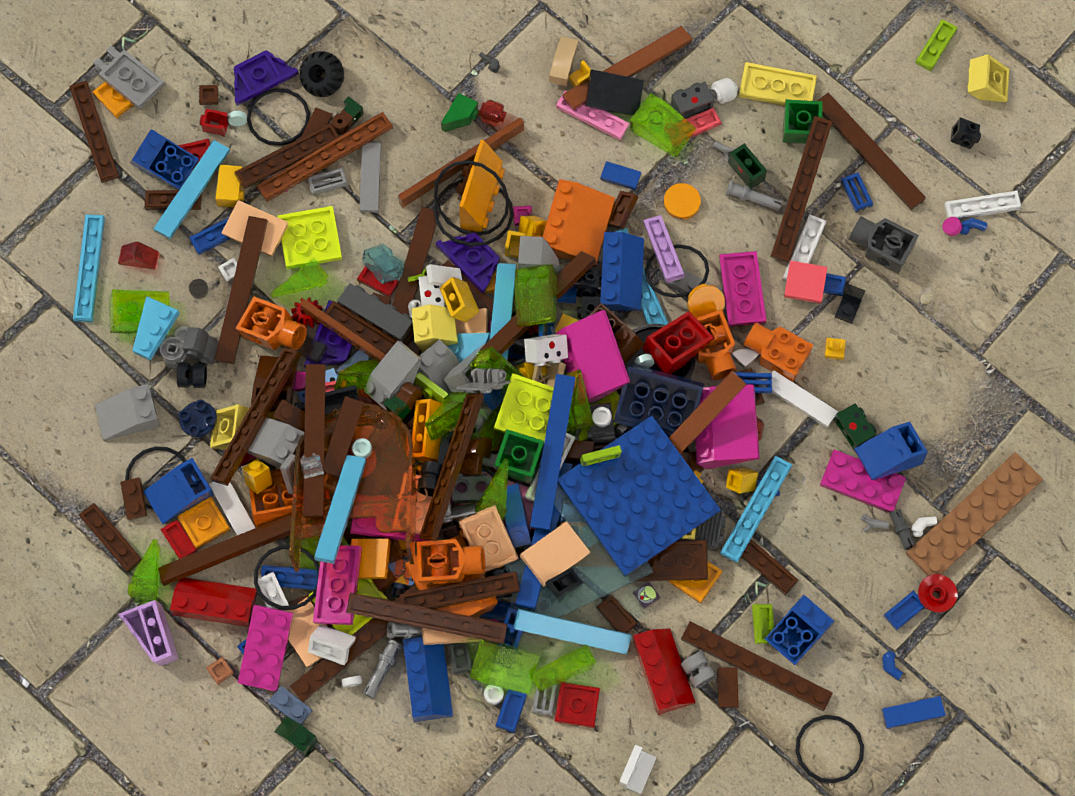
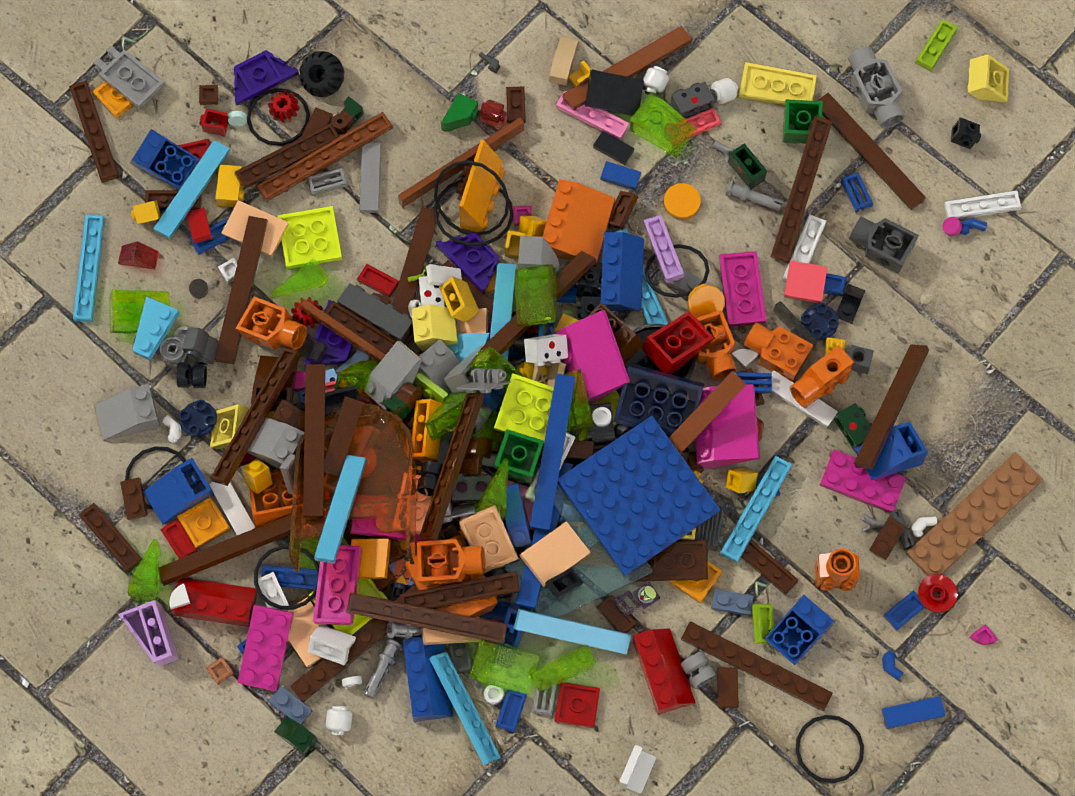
clear tile [300,453,324,479] -> none
light aqua tile [352,438,372,458] -> none
clear light blue brick [362,243,404,284] -> none
lime tile [580,445,622,467] -> none
light aqua tile [634,354,654,368] -> none
none -> yellow brick [131,200,161,224]
none -> white arm [162,415,181,443]
none -> white tile [169,584,190,610]
none -> red tile [187,207,212,244]
none -> red gear [268,90,300,123]
none -> white head [325,706,352,735]
none -> medium azure tile [429,652,501,766]
none -> reddish brown plate [506,86,526,123]
none -> black tile [593,131,634,165]
none -> tile [614,590,641,616]
none -> white head [643,66,669,95]
none -> sand blue plate [711,589,754,616]
none -> clear smoke tile [773,301,818,352]
none -> orange brick [789,345,854,408]
none -> dark blue dish [801,303,839,340]
none -> orange brick [815,548,860,591]
none -> dark grey brick [846,345,874,374]
none -> light grey brick [848,47,905,129]
none -> reddish brown tile [854,344,929,469]
none -> reddish brown plate [869,516,906,560]
none -> dark pink tile [969,624,998,645]

